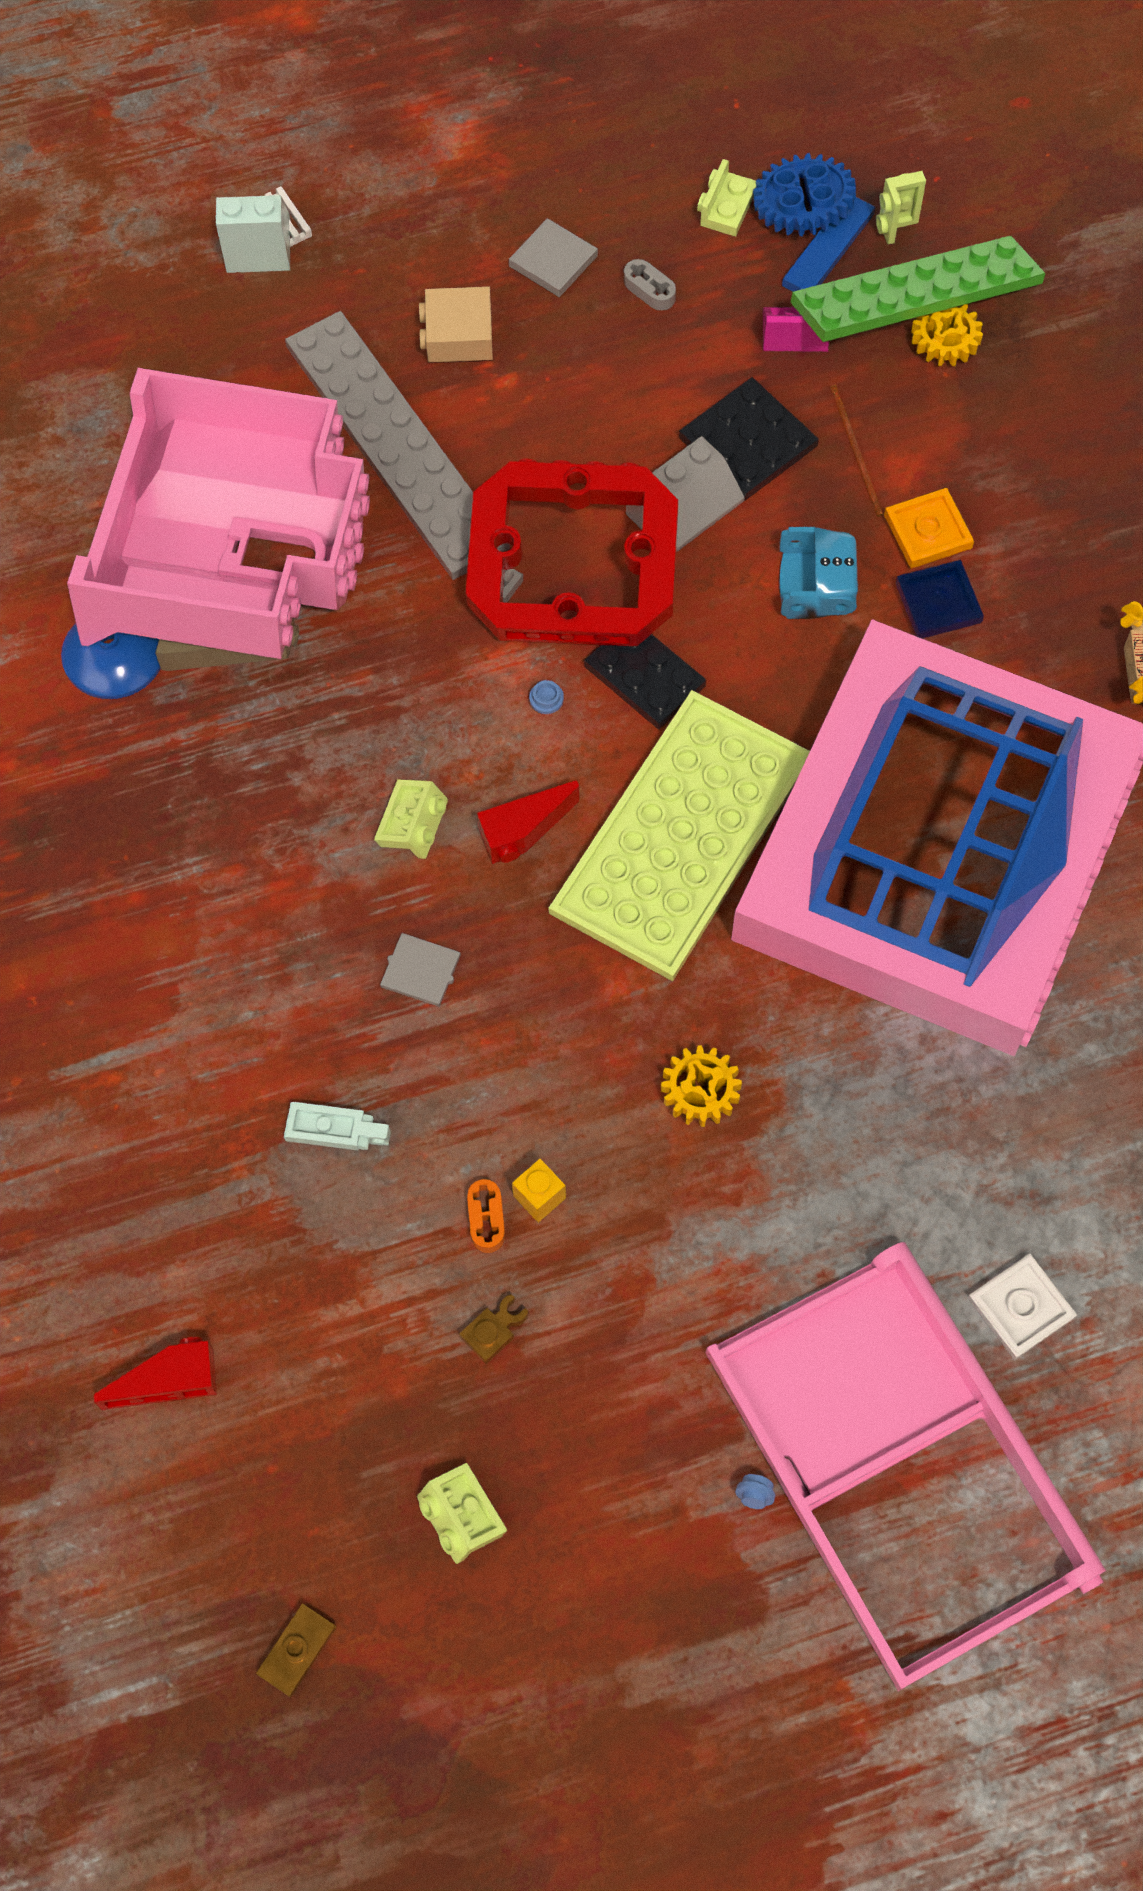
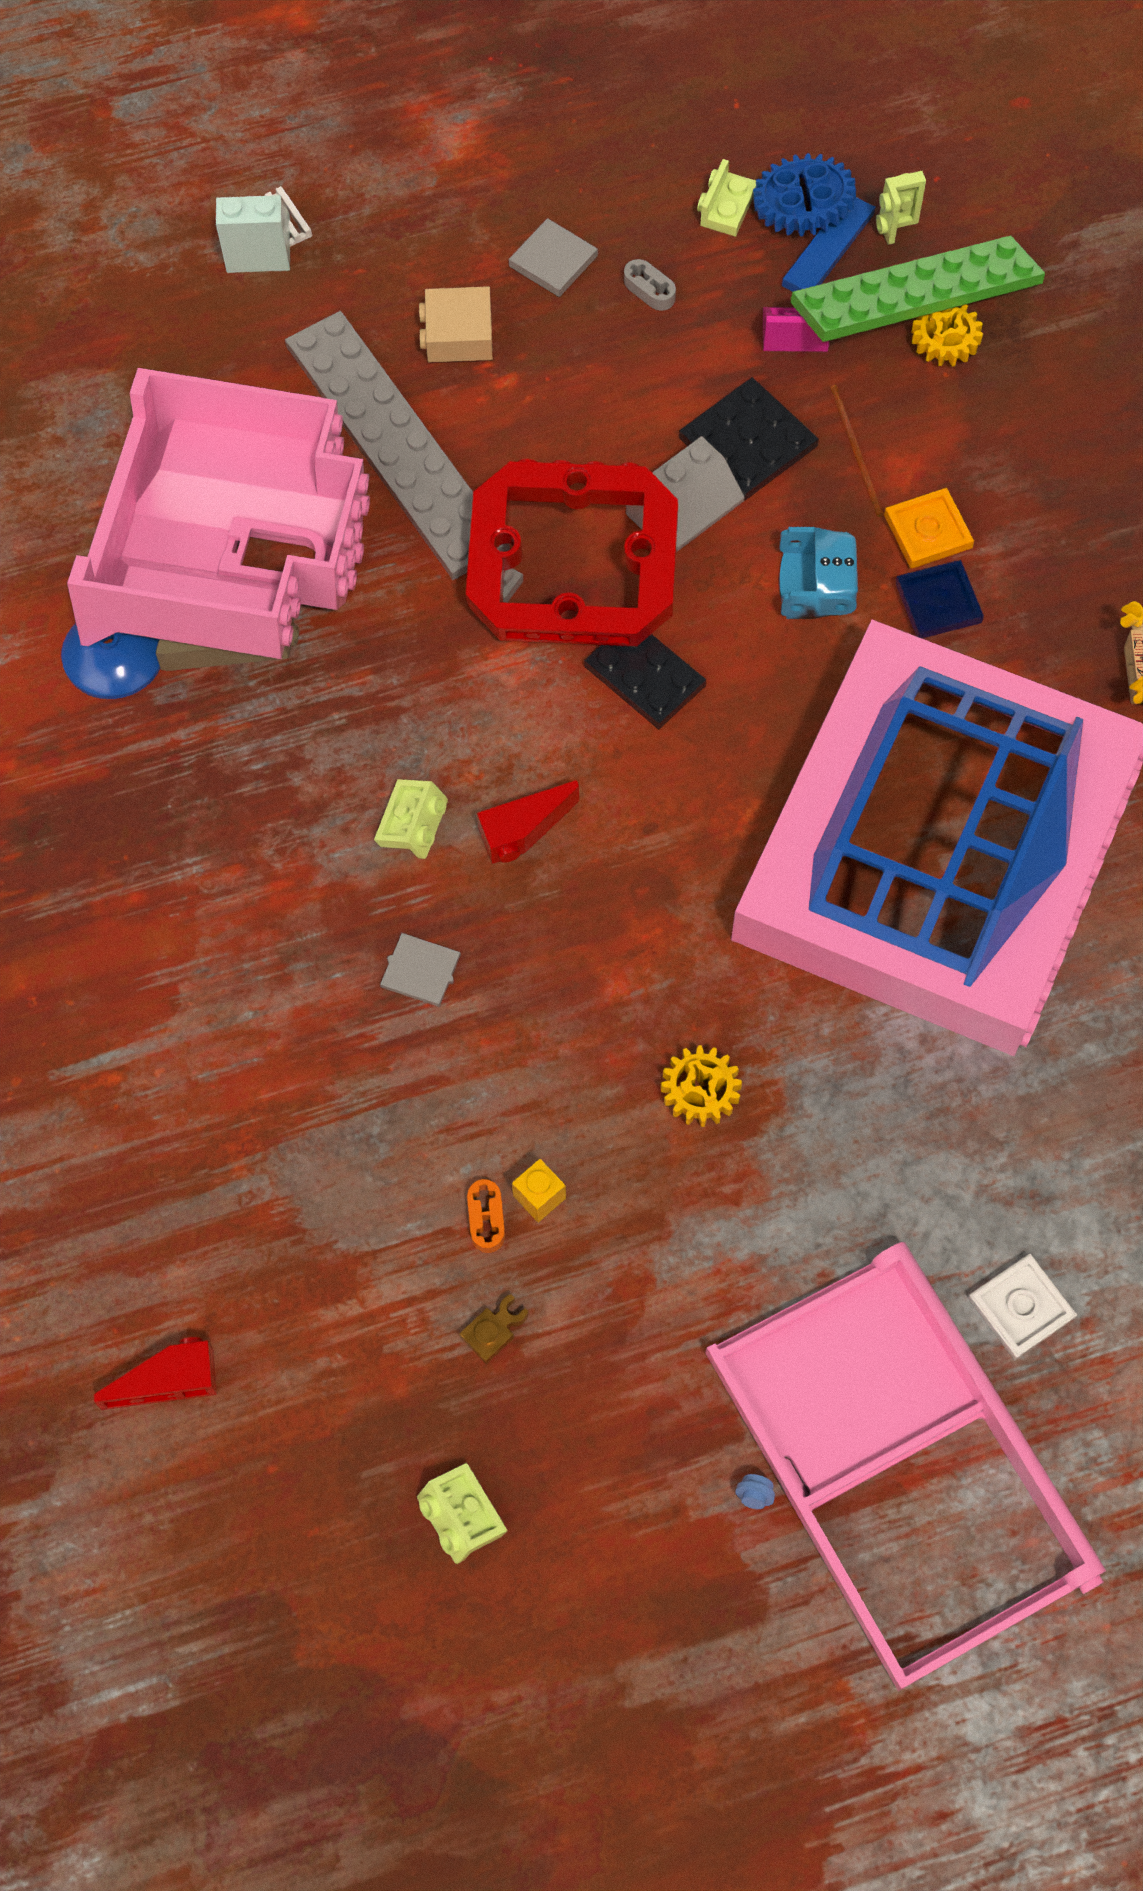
pearl gold plate [256,1603,337,1698] -> none
light aqua hinge [284,1102,391,1150] -> none
medium blue plate [529,680,564,714] -> none
yellowish green plate [549,690,810,981] -> none

